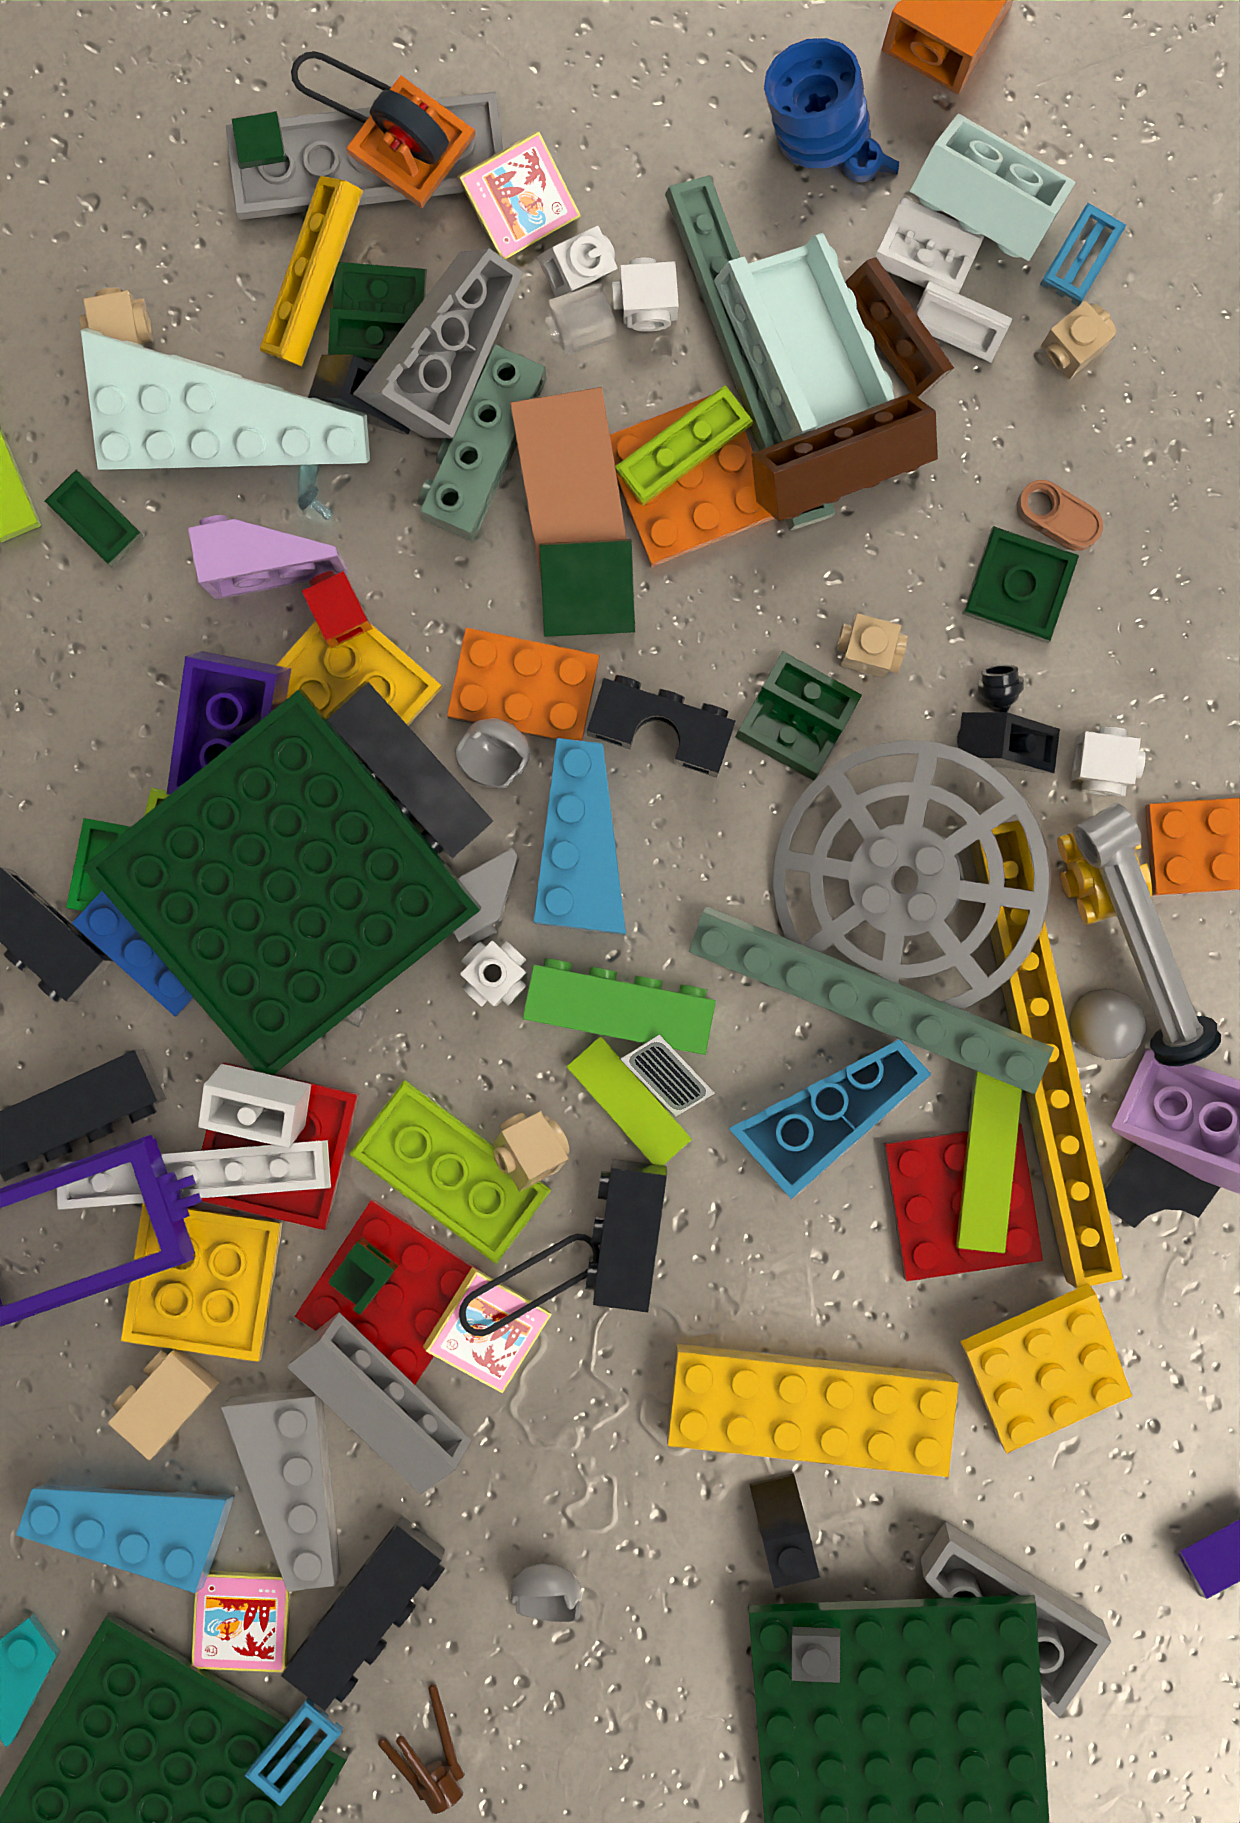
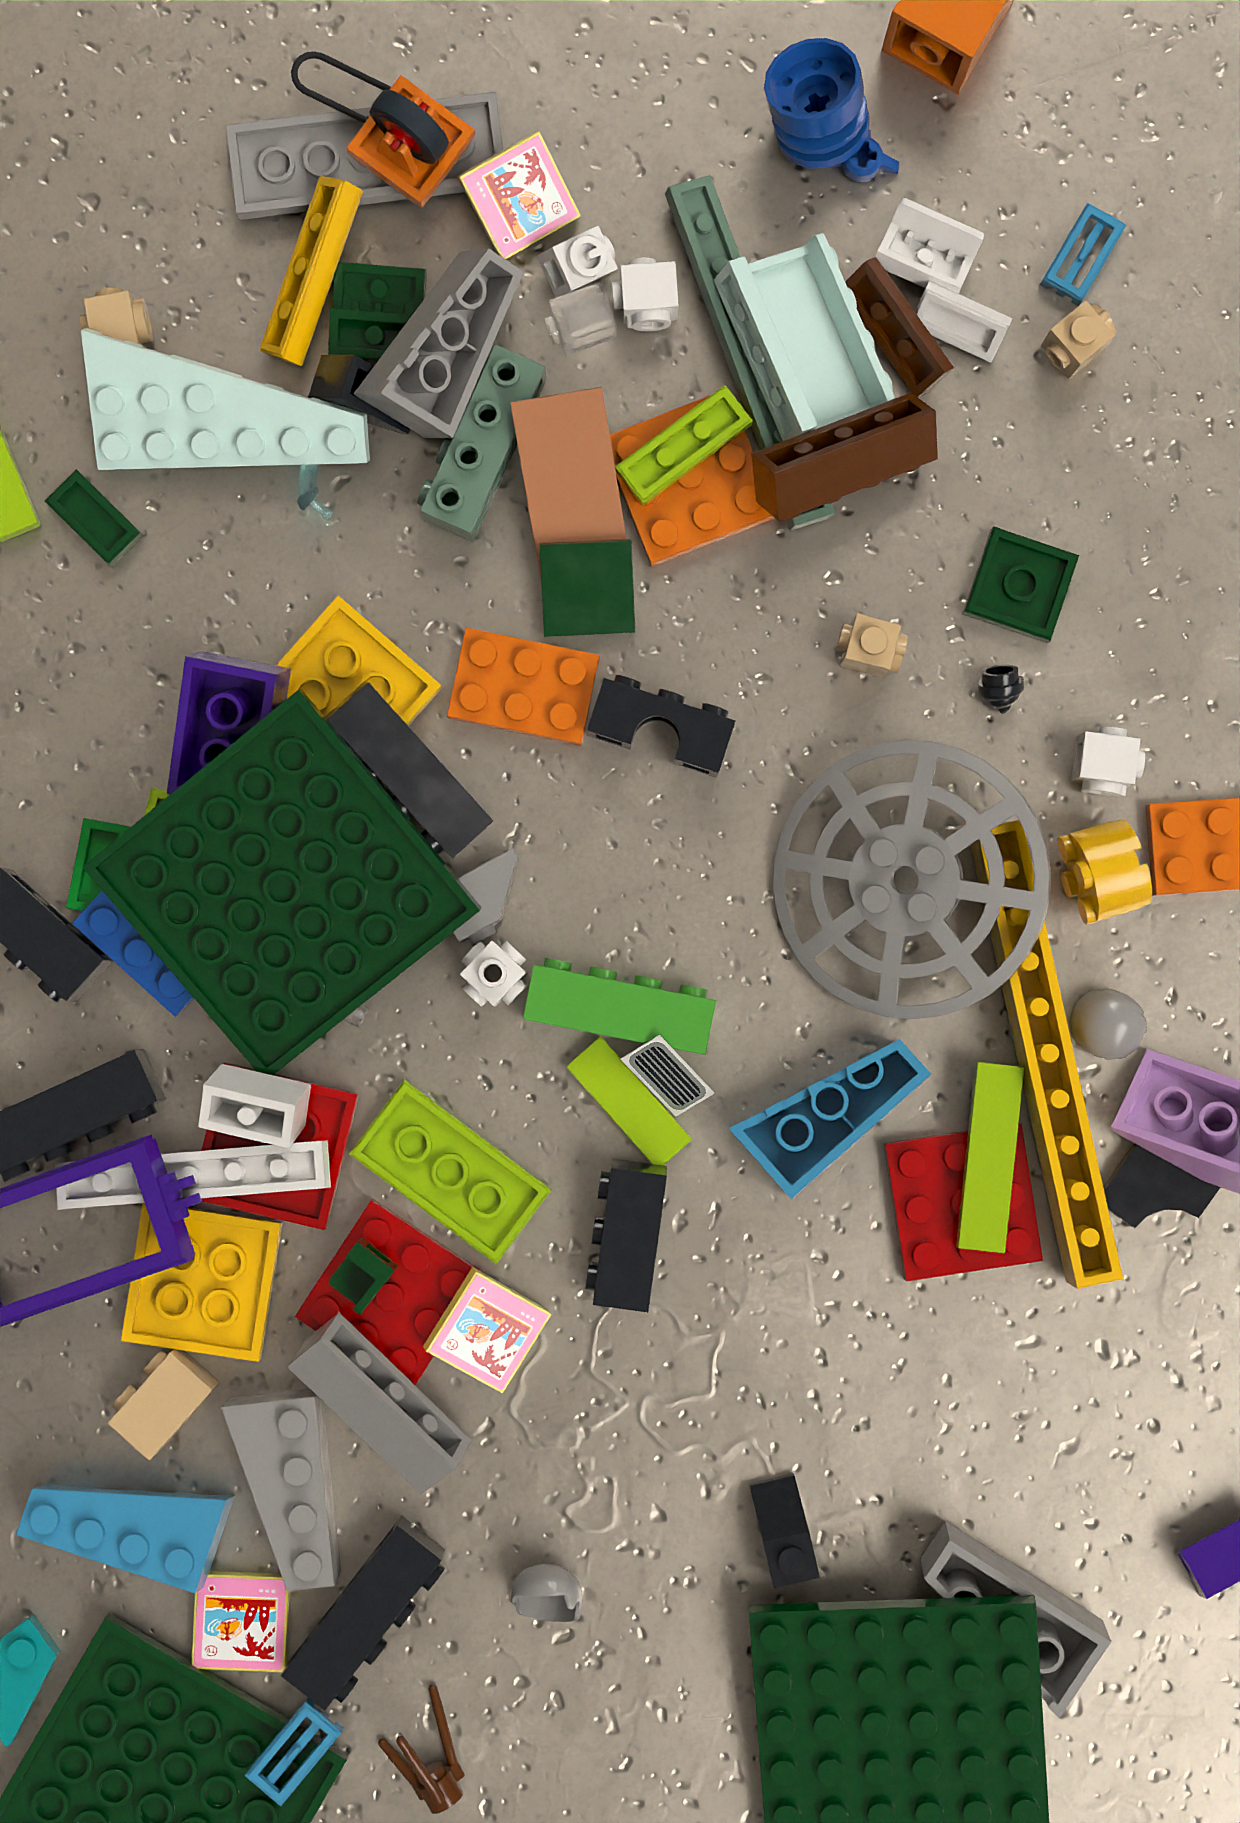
lavender slope [188,515,348,600] -> none
dark green tile [232,111,286,169] -> none
red brick [302,570,373,648] -> none
light grey hair [455,718,530,788] -> none
black piece [459,1233,599,1337] -> none
tan brick [492,1111,569,1192] -> none
dark azure wedge [534,738,626,936] -> none
yellow brick [666,1343,959,1477] -> none
sand green plate [689,906,1054,1094] -> none
dark green slope [735,651,862,781] -> none
dark grey plate [792,1627,840,1683] -> none
light aqua brick [910,113,1076,261] -> none
black slope [957,712,1060,774] -> none
yellow plate [960,1283,1132,1454] -> none
nougat piece [1017,480,1103,551] -> none
light grey piece [1073,803,1221,1066] -> none

